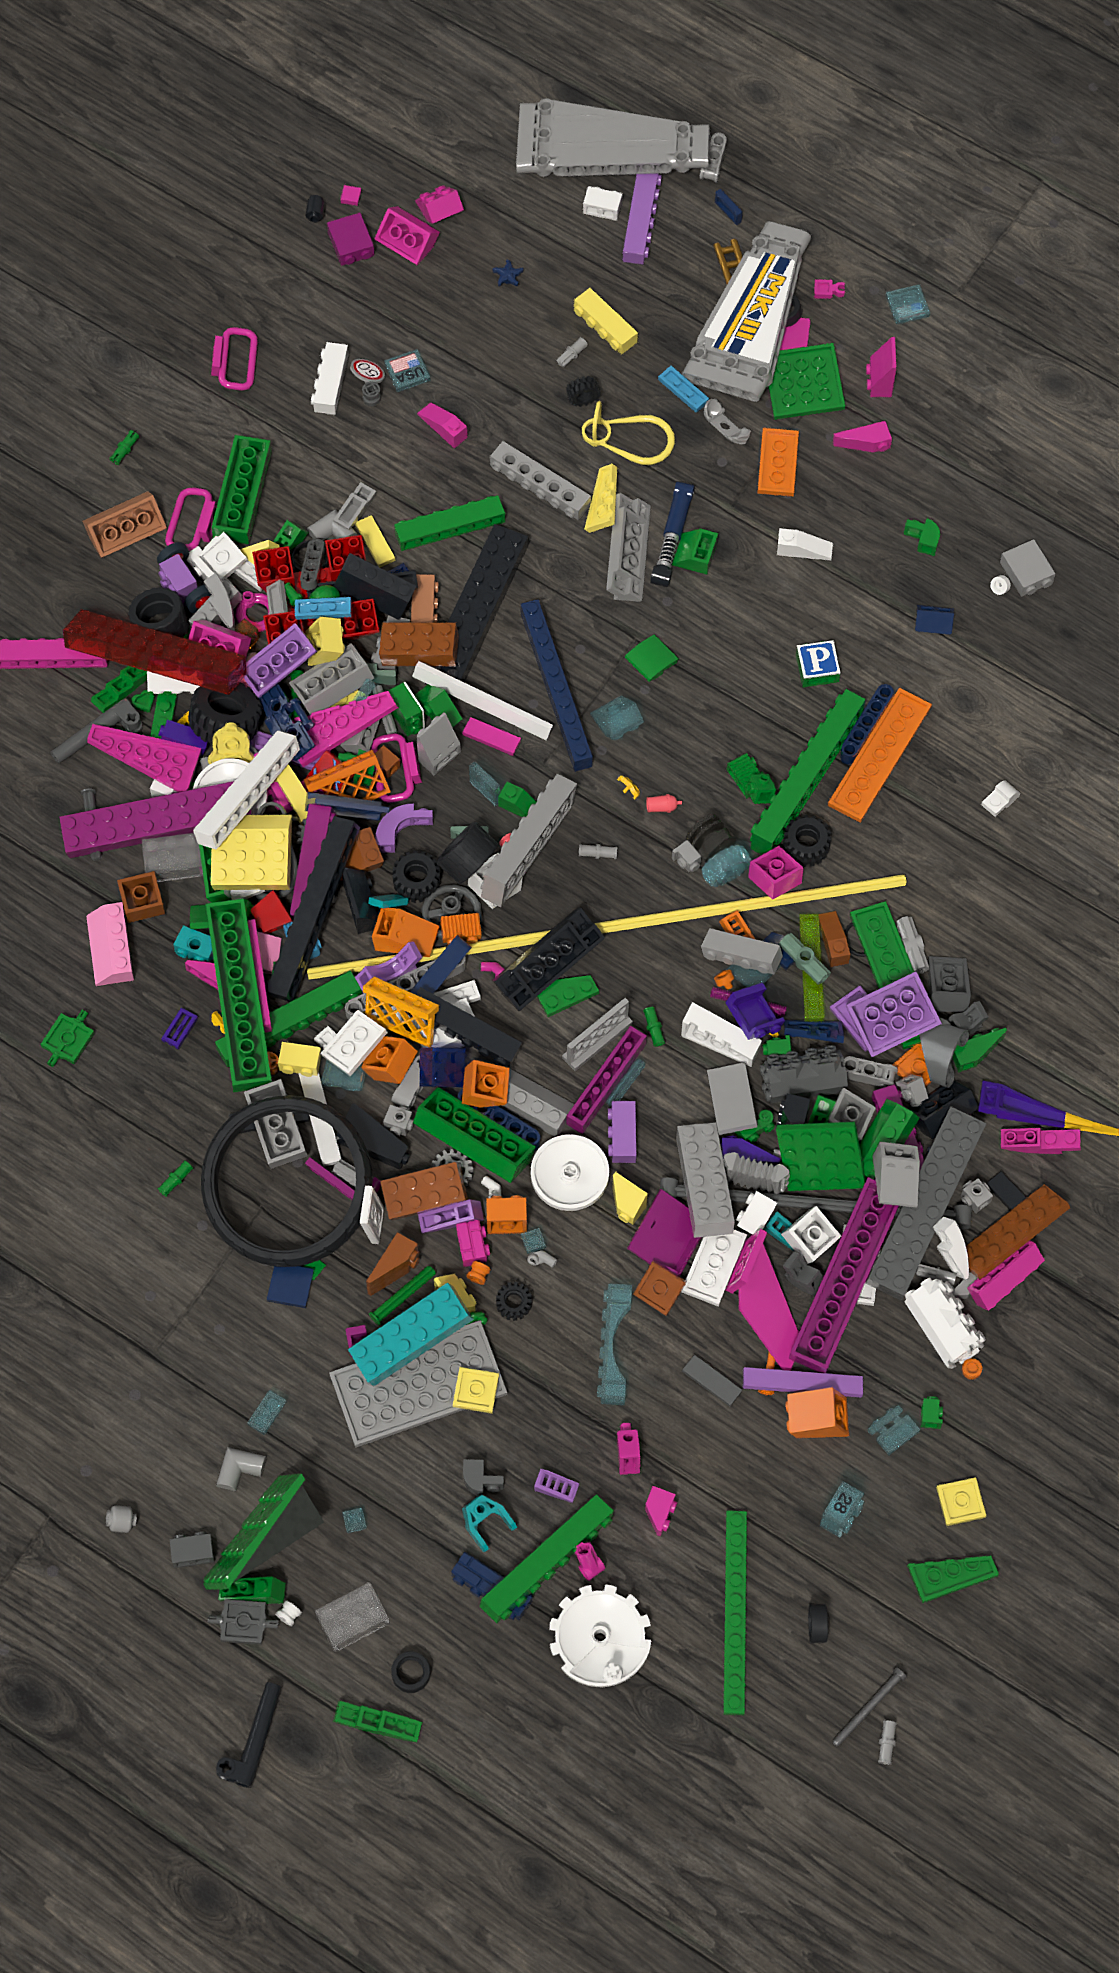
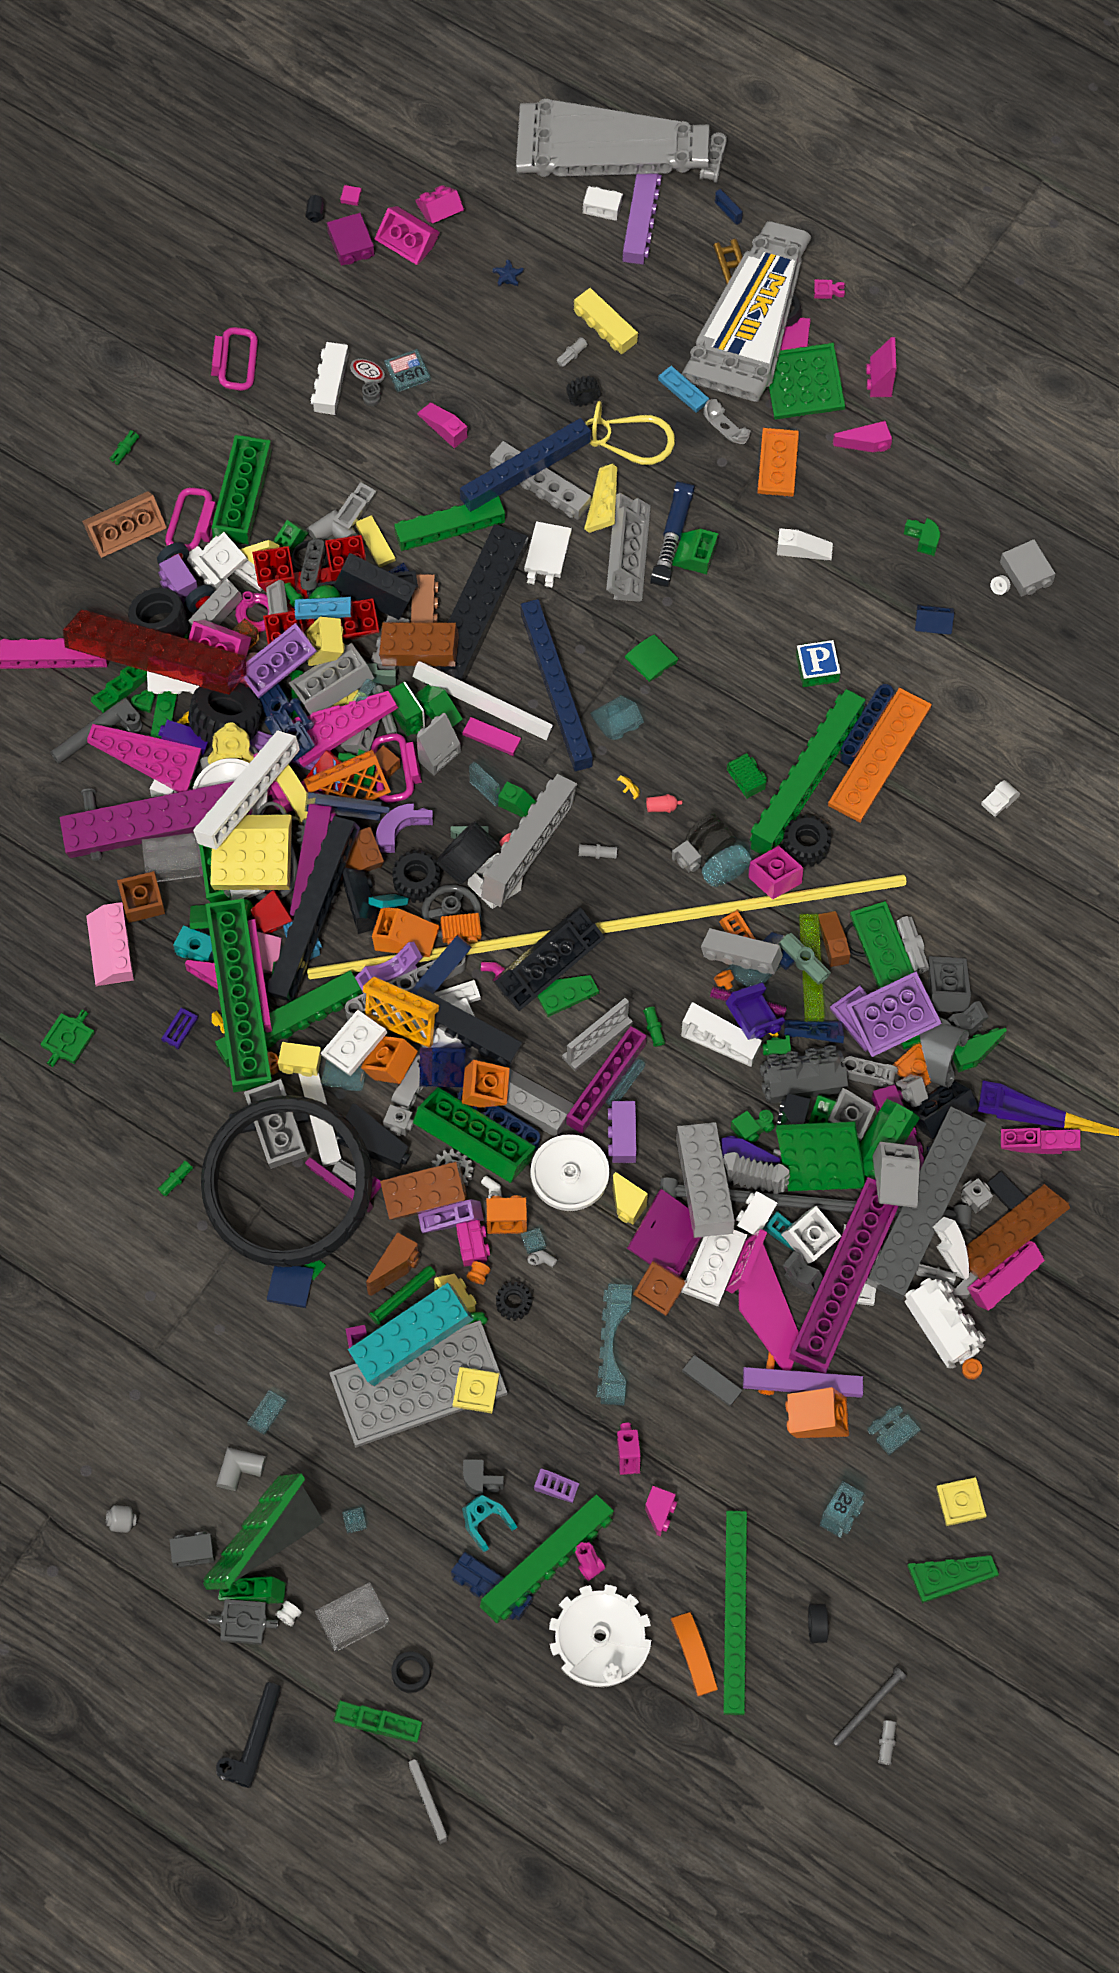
light grey slope [204,573,235,631] -> none
white tile [314,1026,336,1050] -> none
white tile [360,1186,384,1244] -> none
light grey tile [707,1062,757,1135] -> none
green brick [746,774,776,804] -> none
clear light blue tile [885,284,930,324] -> none
green brick [920,1396,943,1429] -> none
none -> light grey tile [409,1760,447,1844]
none -> dark blue brick [460,418,591,512]
none -> white tile [525,521,572,588]
none -> orange slope [671,1612,717,1697]

